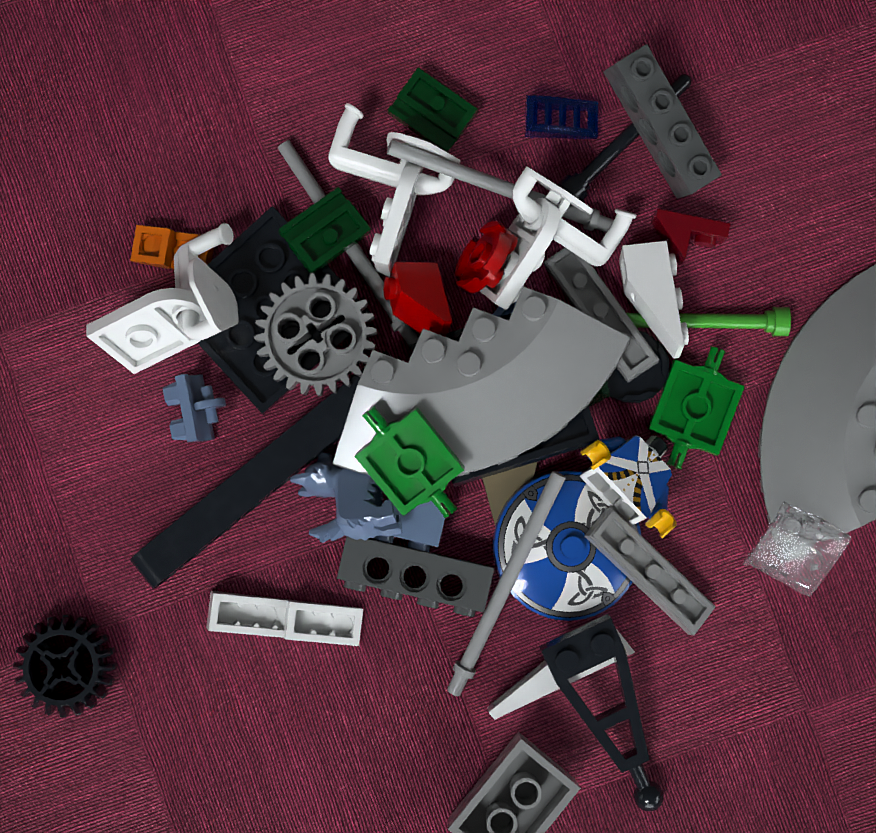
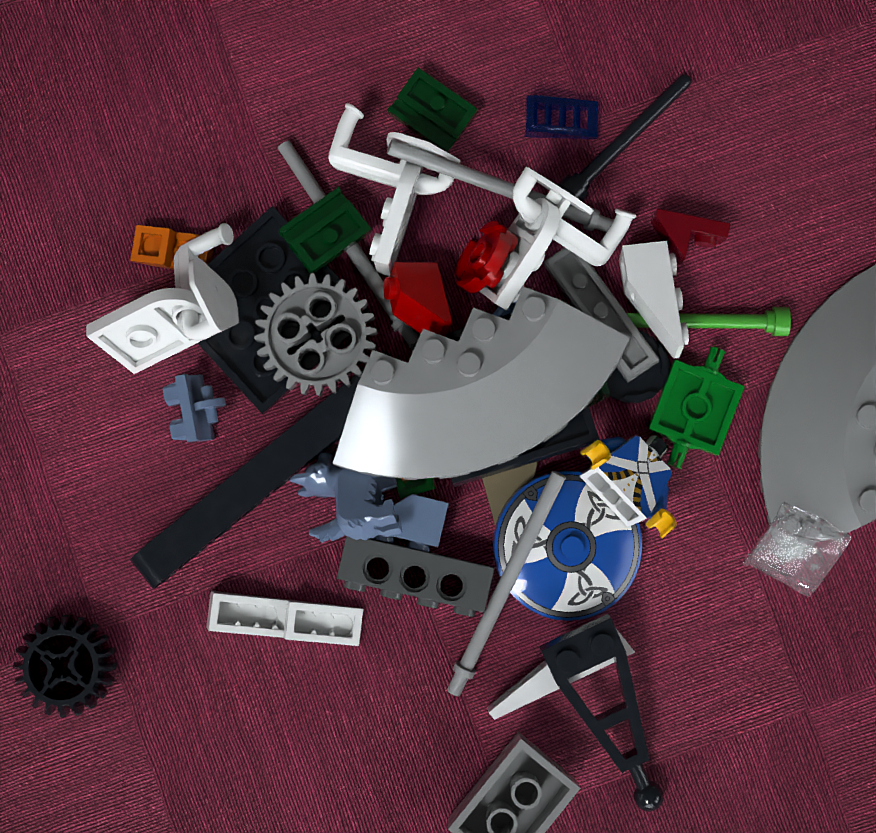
green plate [354,405,465,518] -> none
light grey tile [584,507,716,635] -> none
dark grey brick [603,44,722,199] -> none

